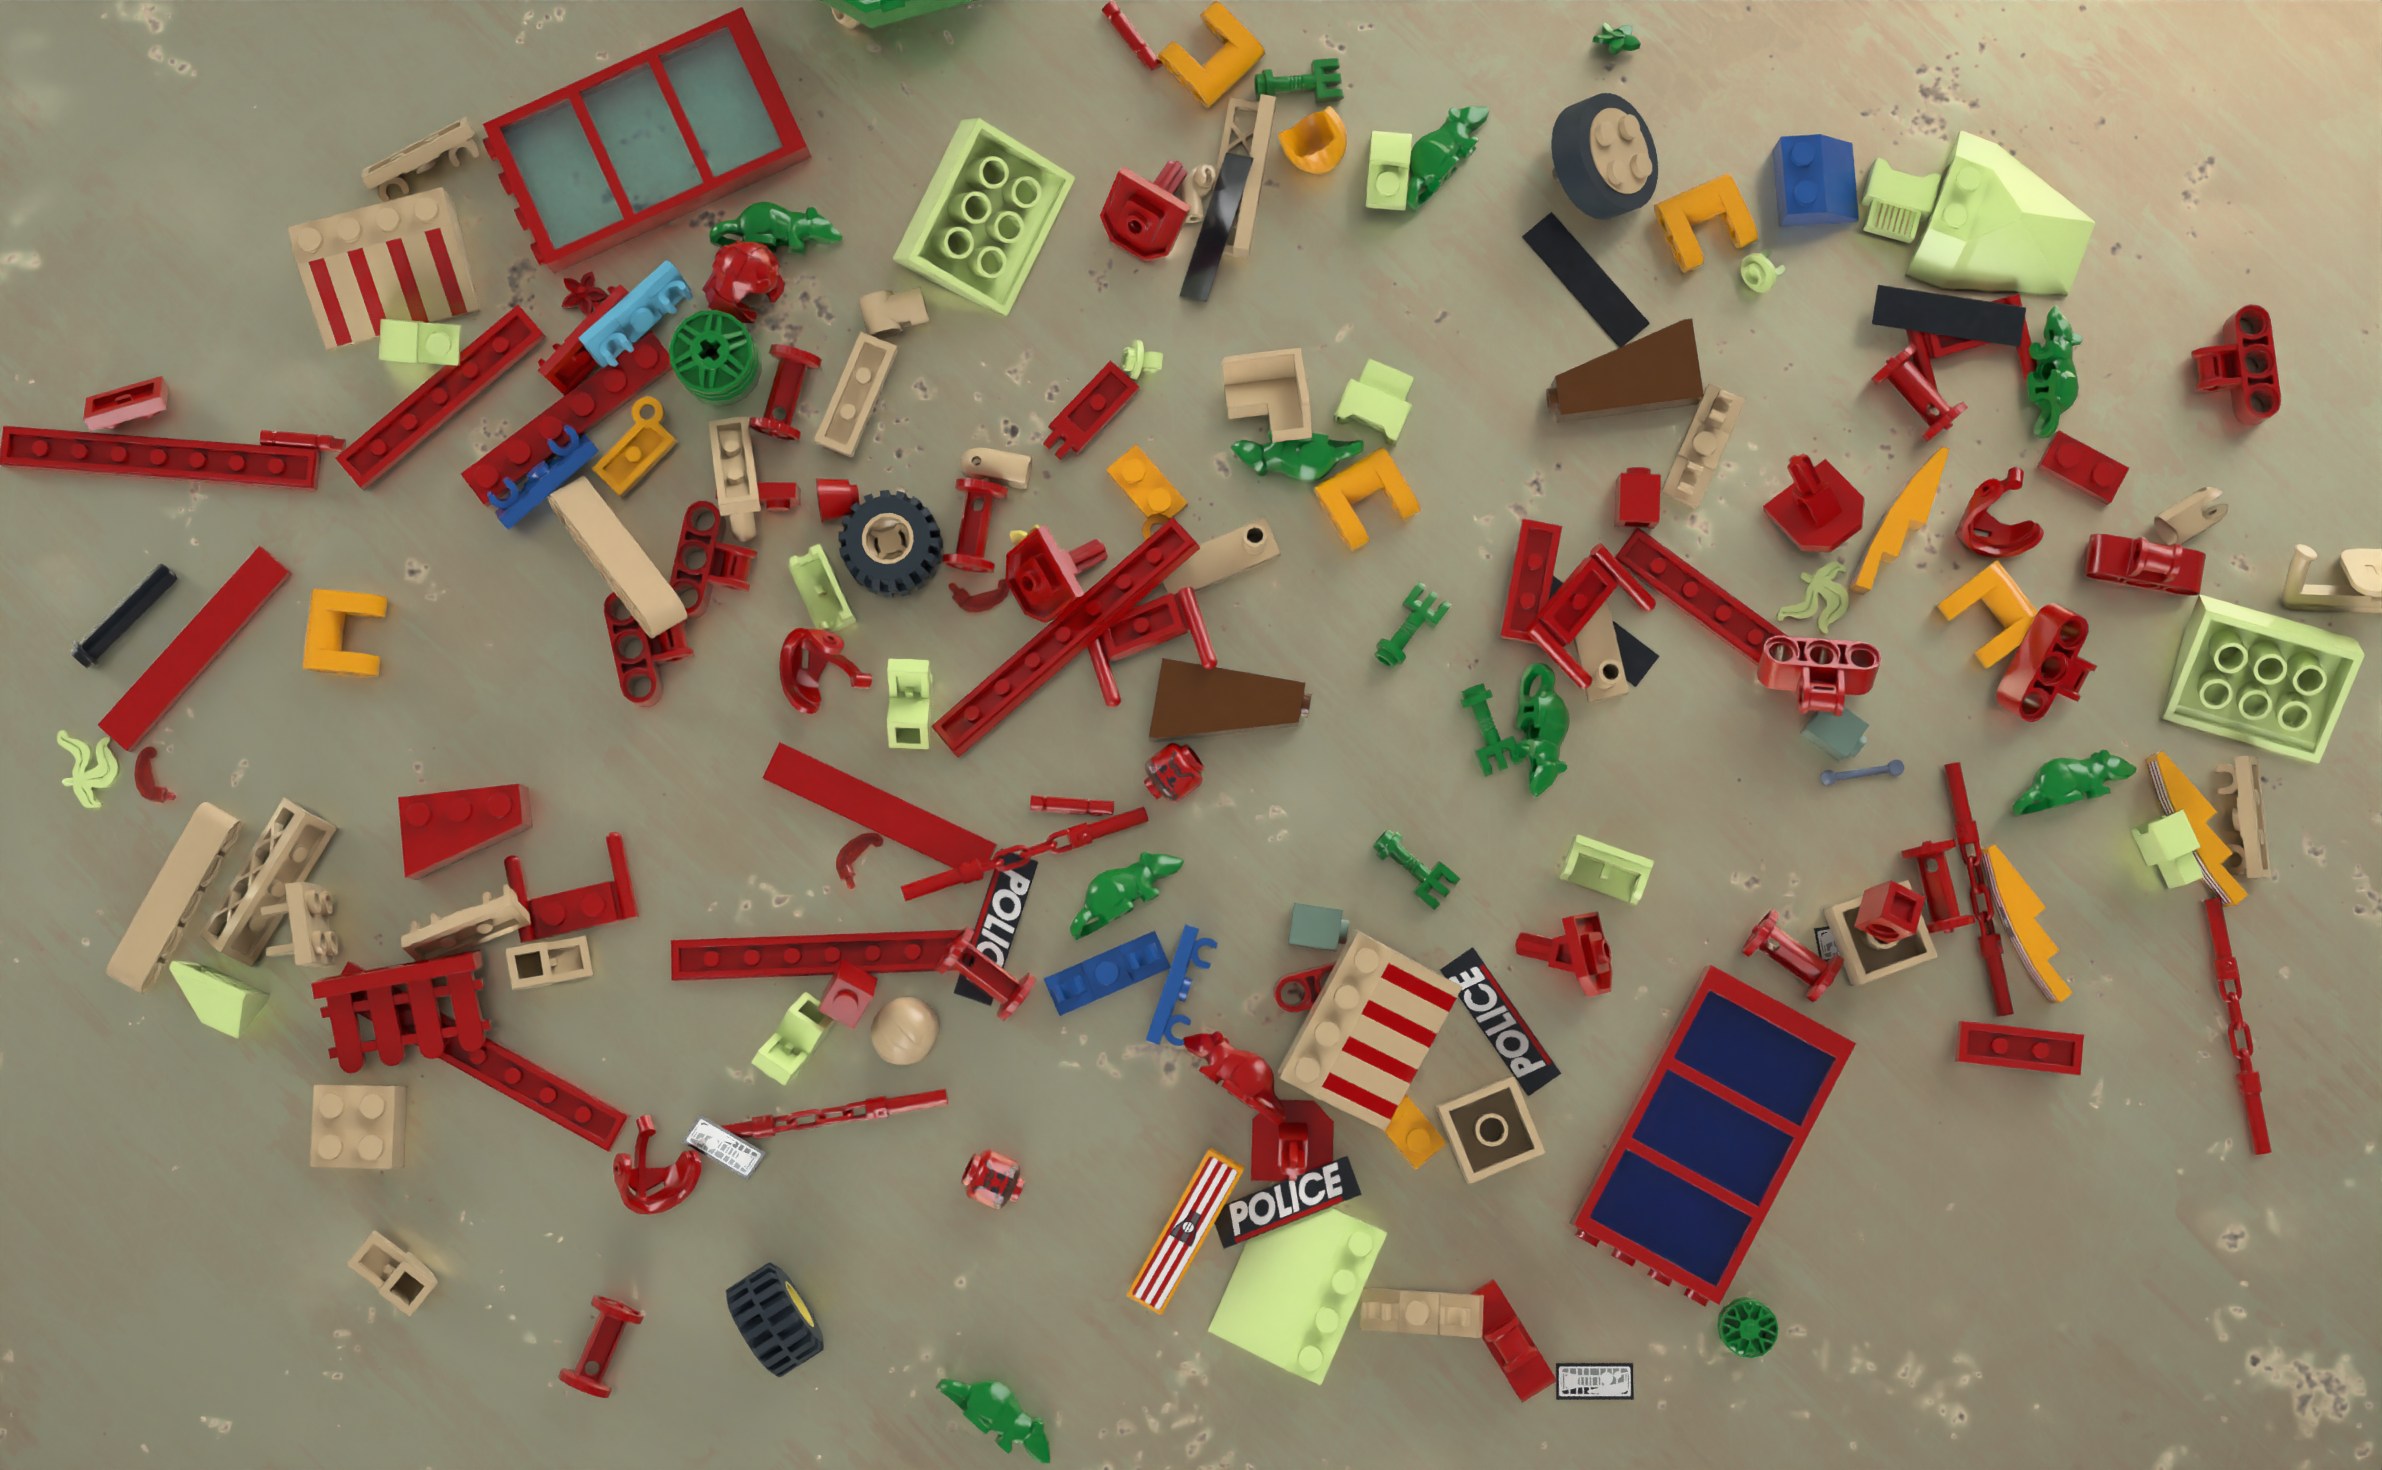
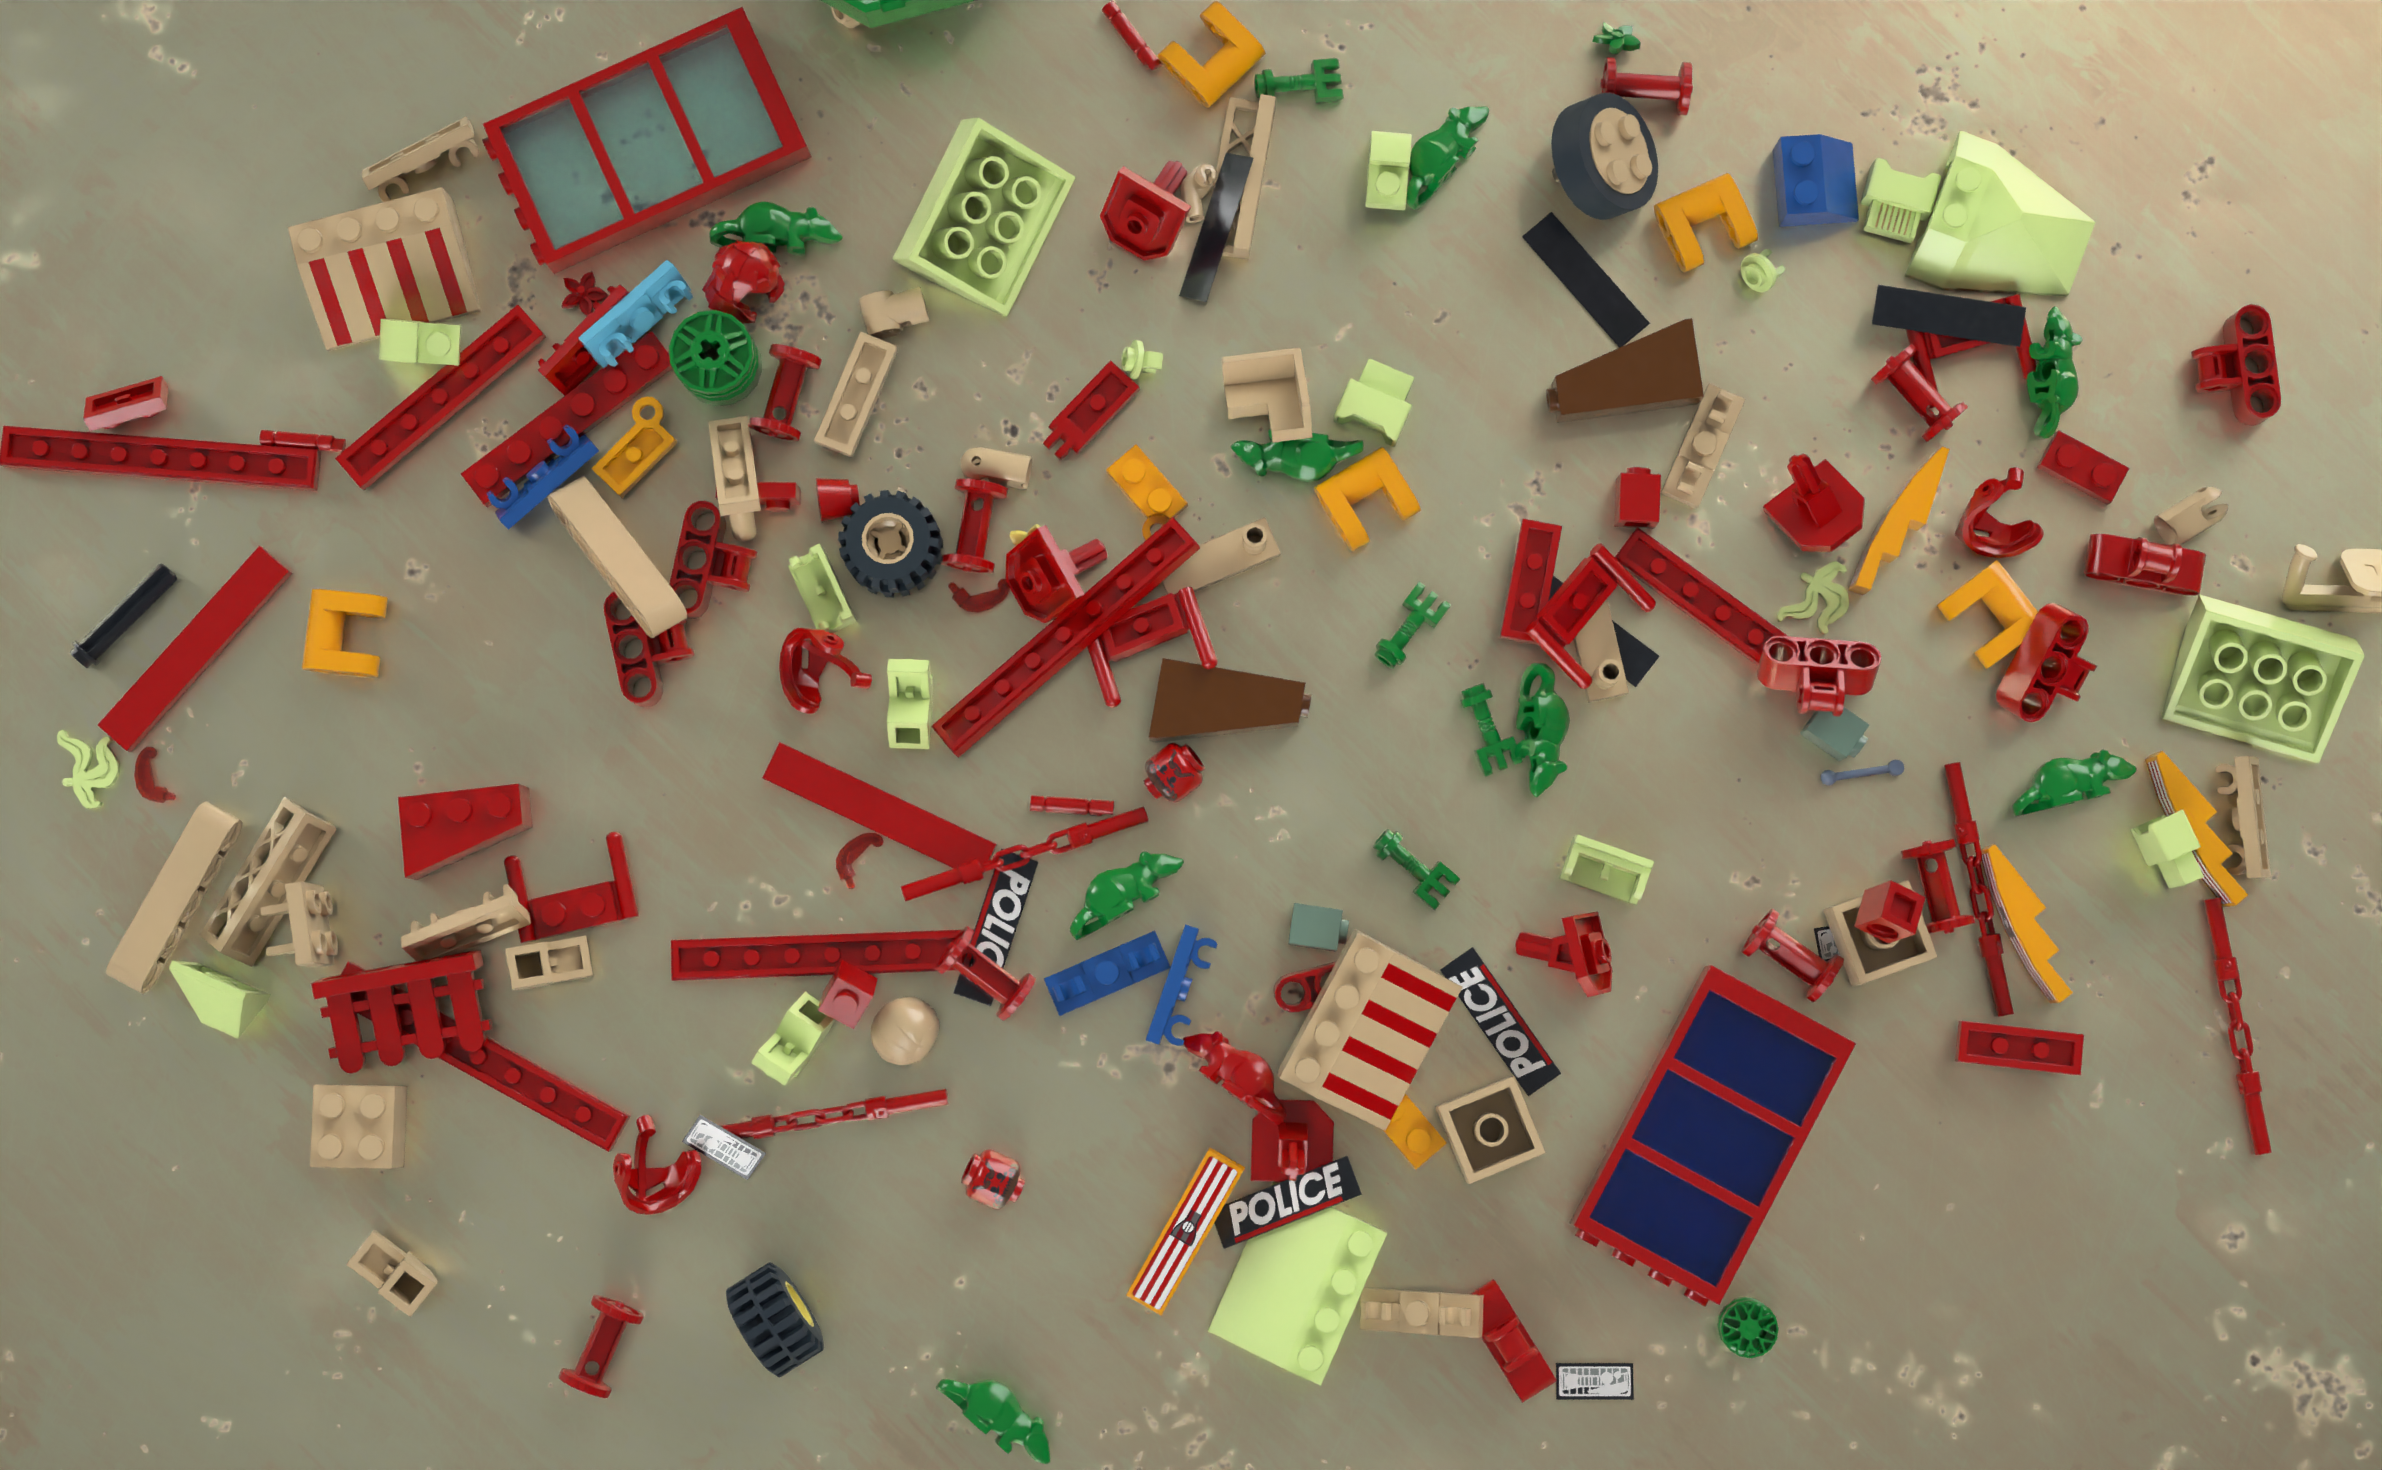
light orange hair [1278,106,1347,174] -> none
none -> red hose [1600,57,1693,115]

